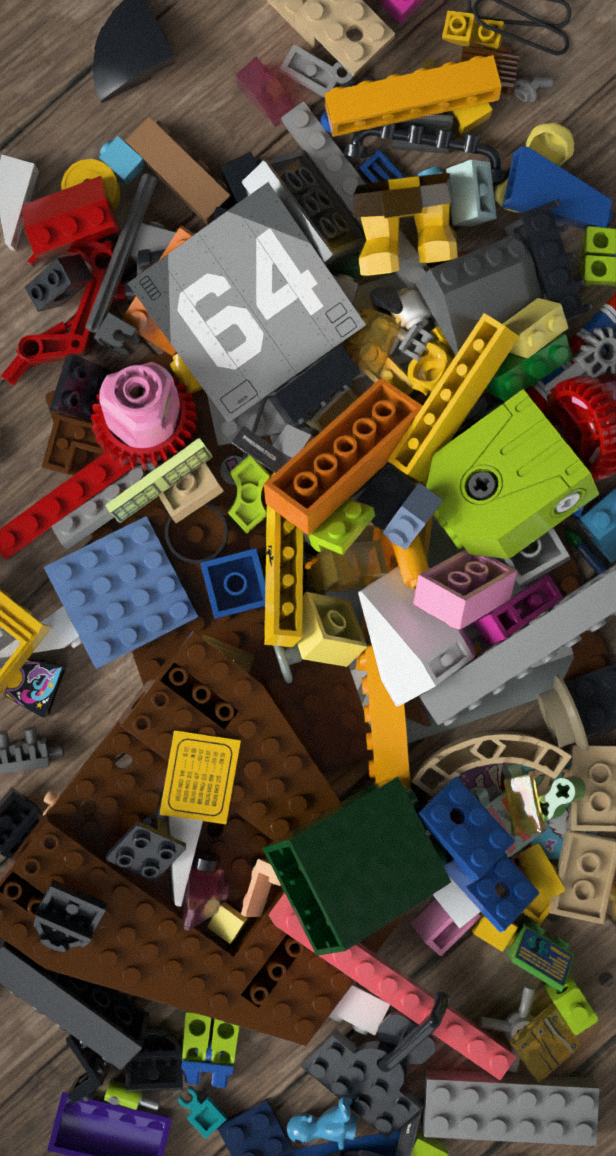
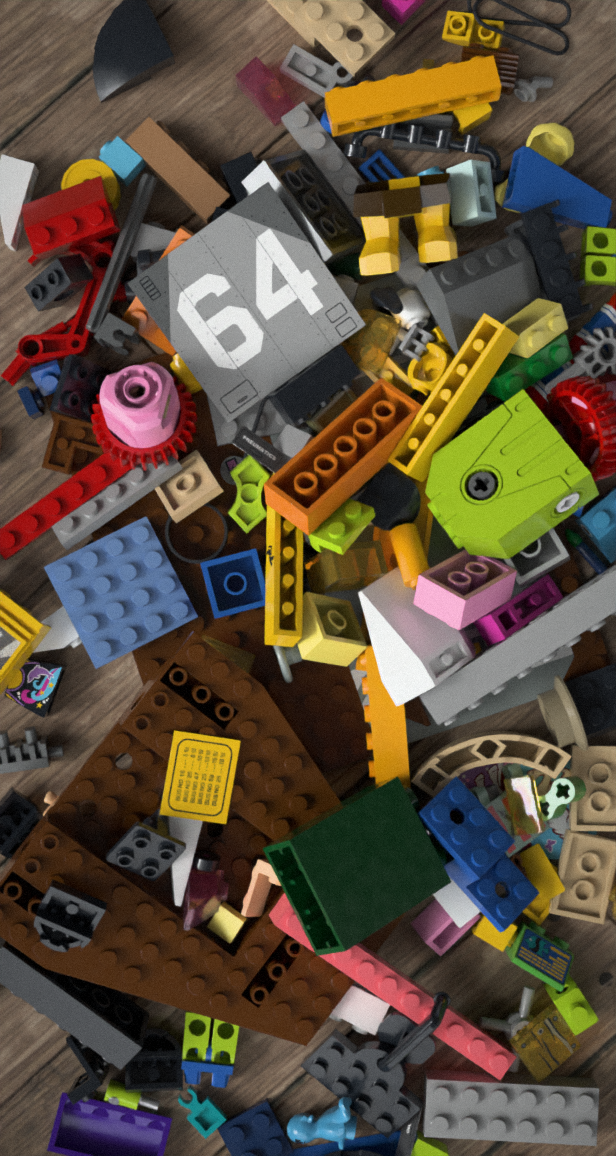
yellowish green tile [105,438,213,523] -> none
sand blue brick [383,483,443,550] -> none
none -> dark blue plate [17,386,45,419]
none -> blue plate [30,359,61,397]

